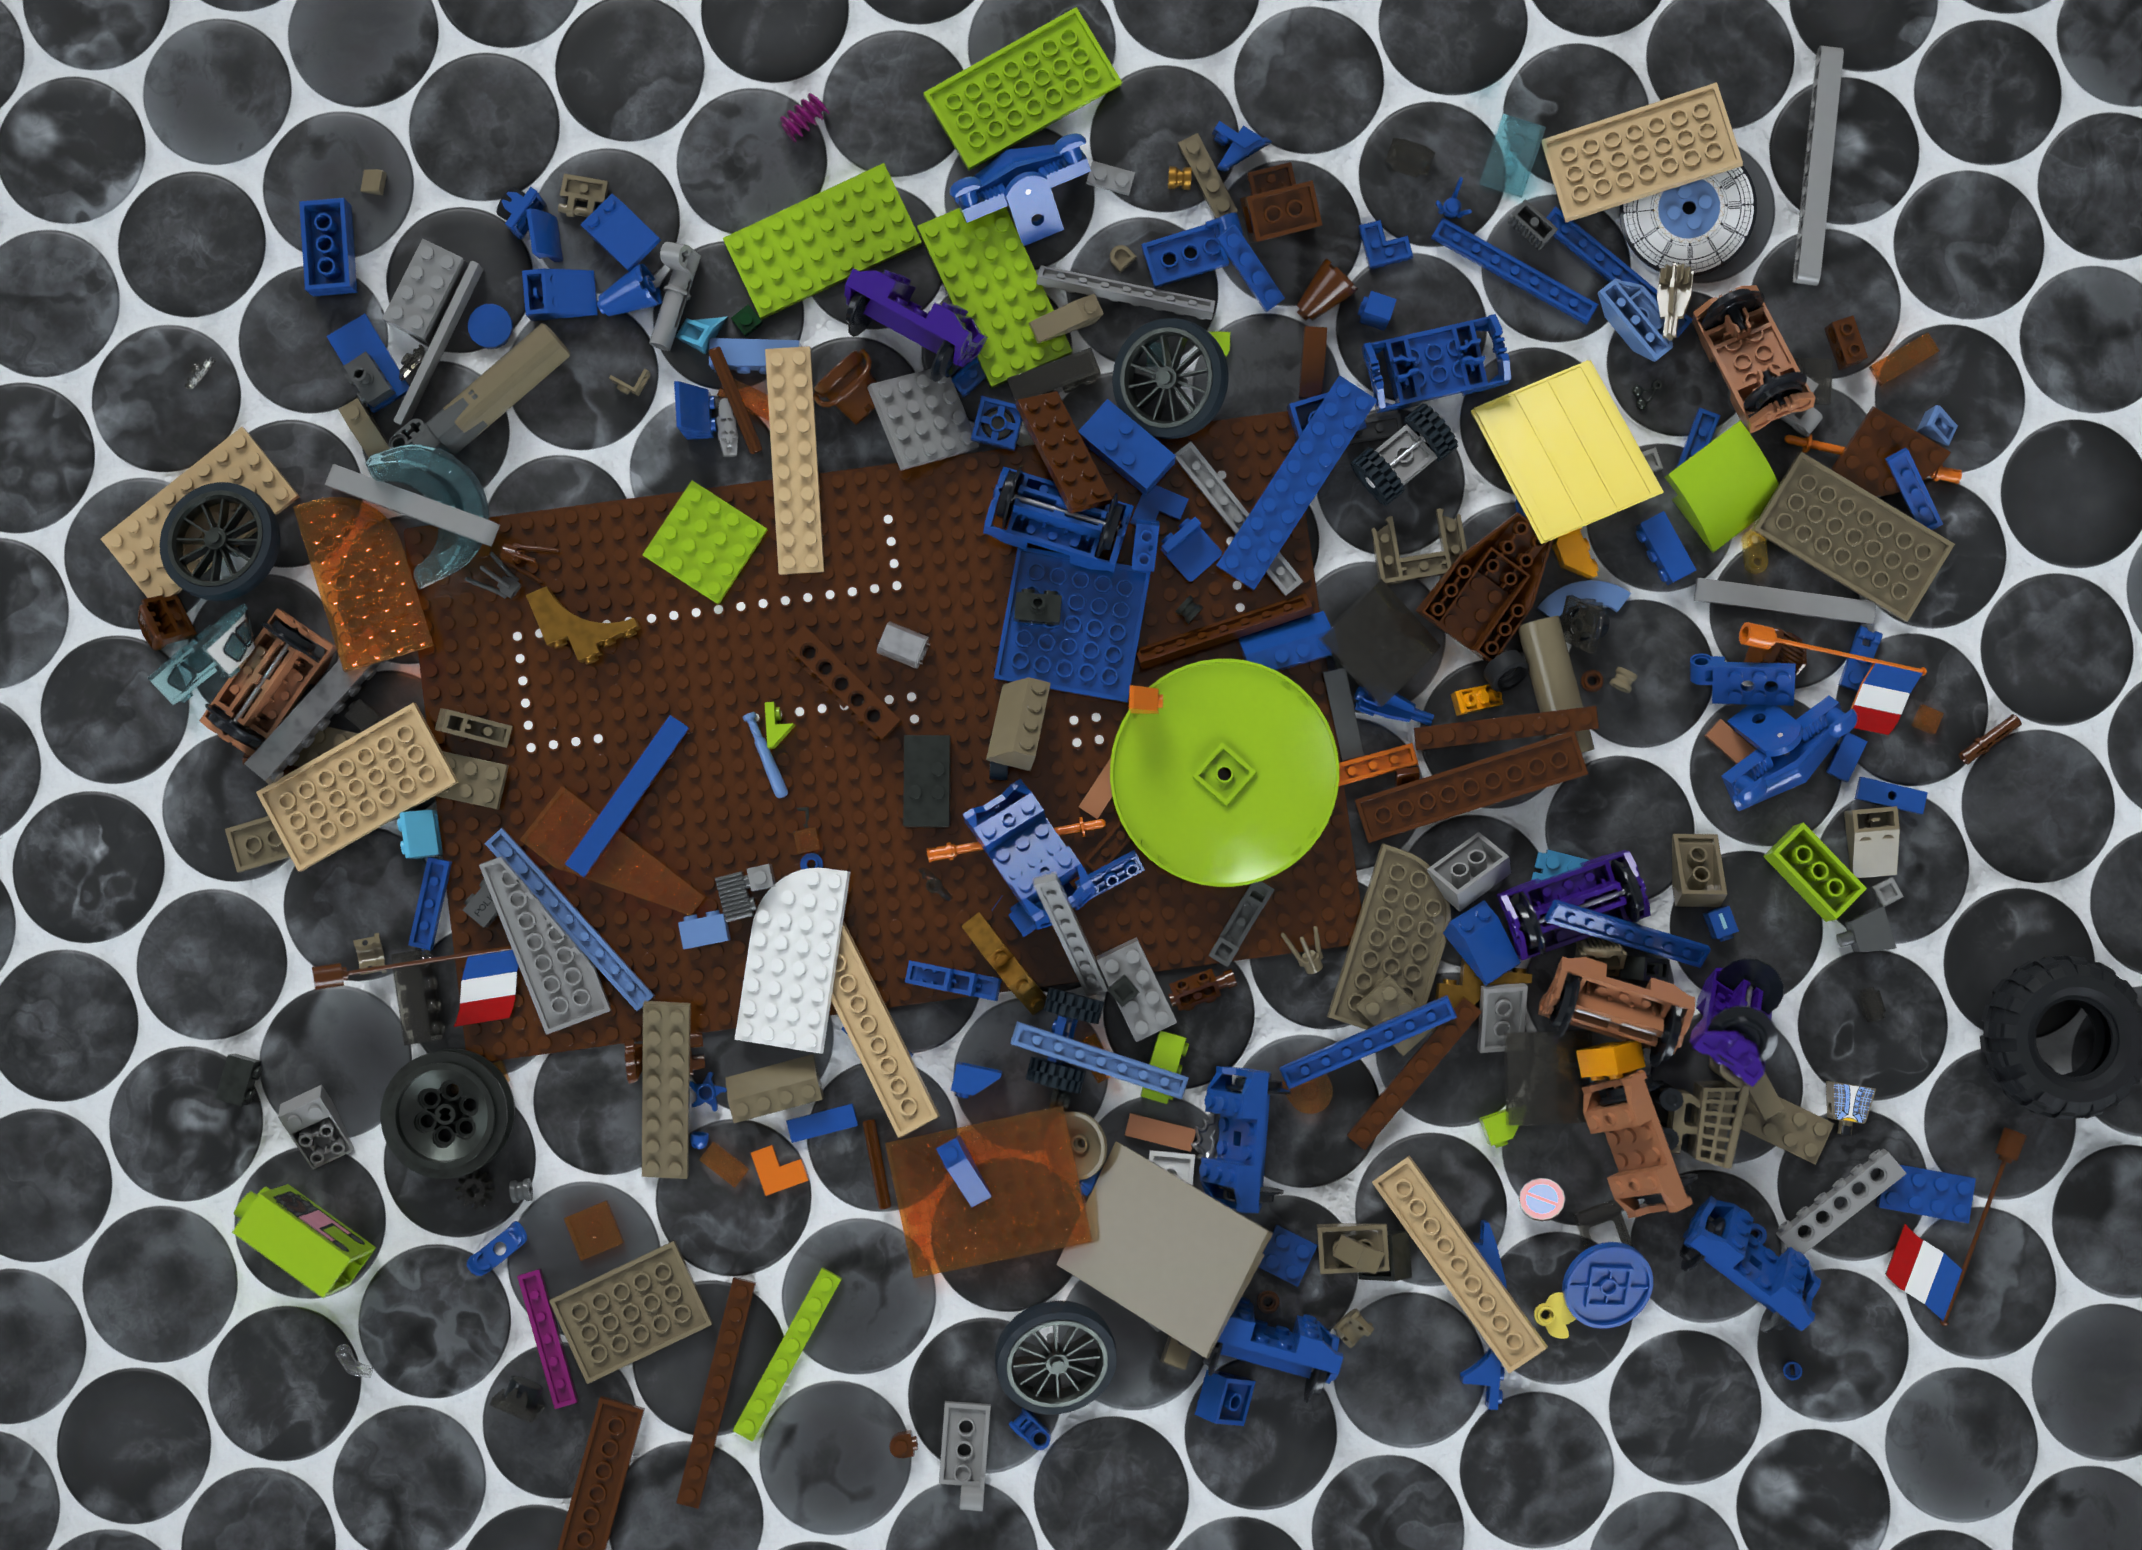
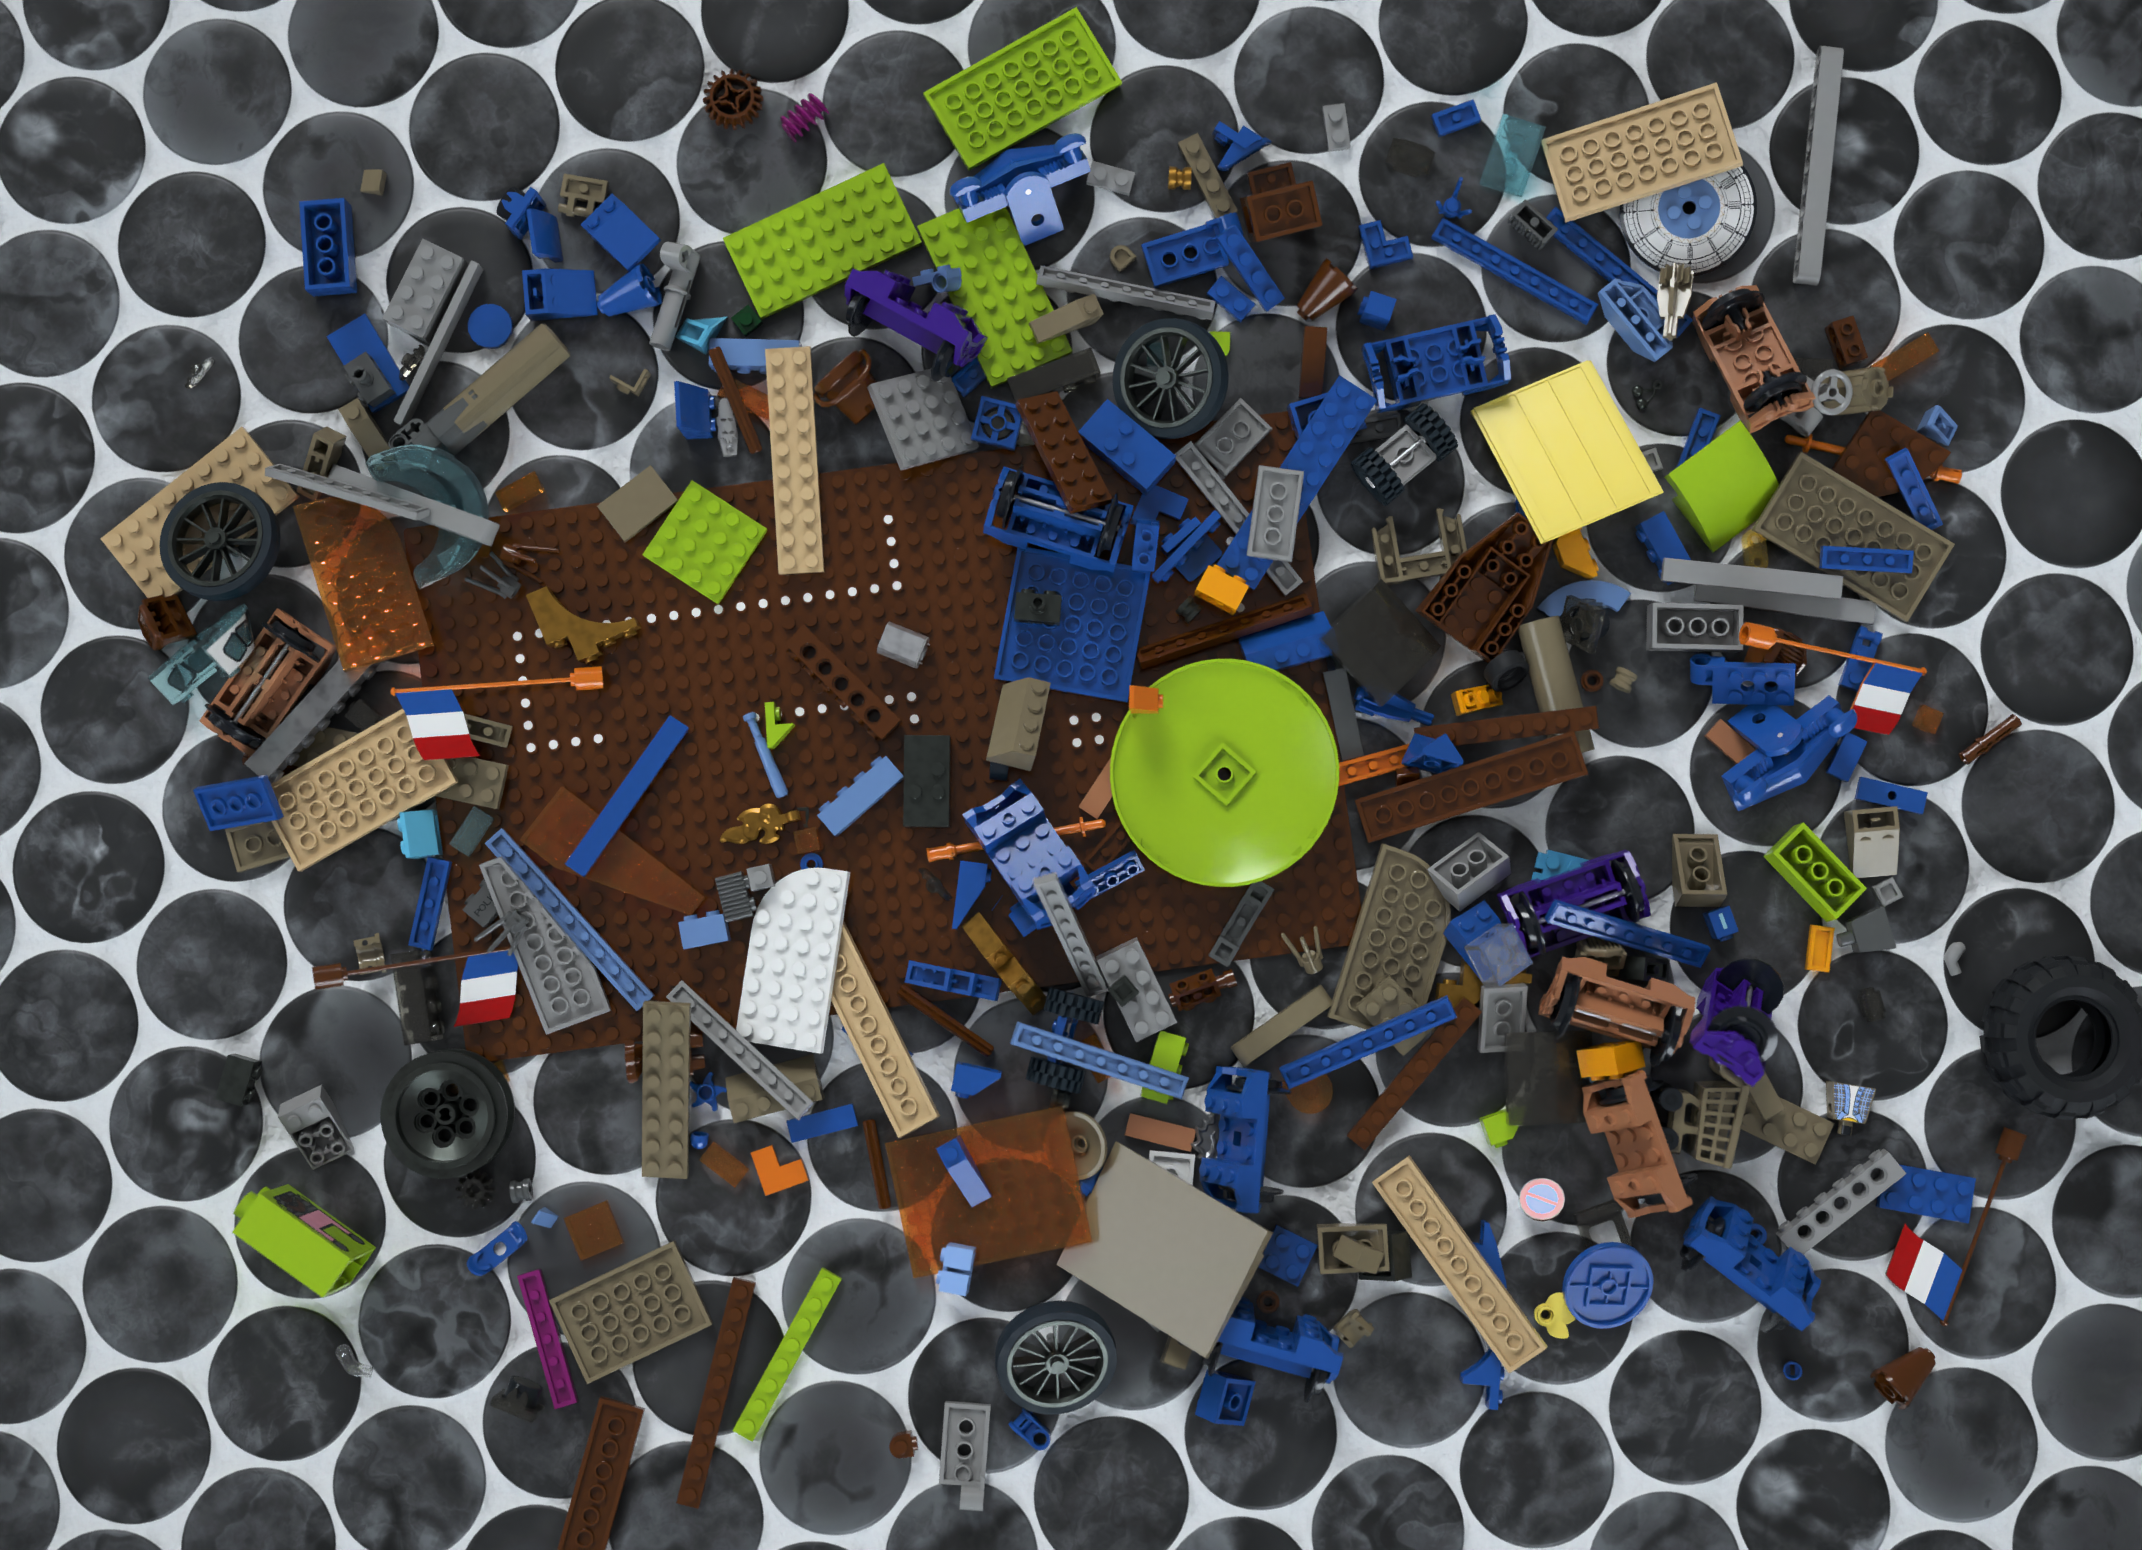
none -> blue tile [193,775,284,831]
none -> light grey tile [265,464,430,521]
none -> dark tan slope [296,426,347,501]
none -> flag [390,666,603,760]
none -> clear light blue tile [449,806,495,857]
none -> dark grey plant [474,909,529,956]
none -> clear orange slope [495,471,546,512]
none -> medium blue piece [531,1207,559,1228]
none -> dark tan tile [597,465,678,542]
none -> light grey plate [666,980,814,1120]
none -> reddish brown gear [703,69,764,131]
none -> pearl gold piece [720,804,801,844]
none -> medium blue brick [817,756,904,837]
none -> reddish brown axle [897,984,994,1057]
none -> medium blue plate [912,265,962,293]
none -> light blue piece [936,1242,977,1296]
none -> blue slope [952,861,992,929]
none -> blue plate [1151,510,1221,584]
none -> light grey tile [1194,398,1273,477]
none -> light orange brick [1194,564,1249,616]
none -> blue plate [1206,276,1255,323]
none -> dark tan beam [1230,984,1332,1067]
none -> light grey tile [1246,465,1304,562]
none -> light grey plate [1322,103,1351,152]
none -> blue slope [1401,733,1463,774]
none -> blue plate [1431,99,1481,137]
none -> clear brick [1464,923,1533,987]
none -> light grey brick [1646,603,1744,653]
none -> light grey tile [1661,558,1843,599]
none -> light orange tile [1805,925,1835,973]
none -> light grey piece [1811,369,1853,415]
none -> blue plate [1819,546,1914,573]
none -> dark tan container [1821,367,1893,416]
none -> reddish brown cone [1870,1347,1936,1409]
none -> light grey arm [1944,942,1966,976]

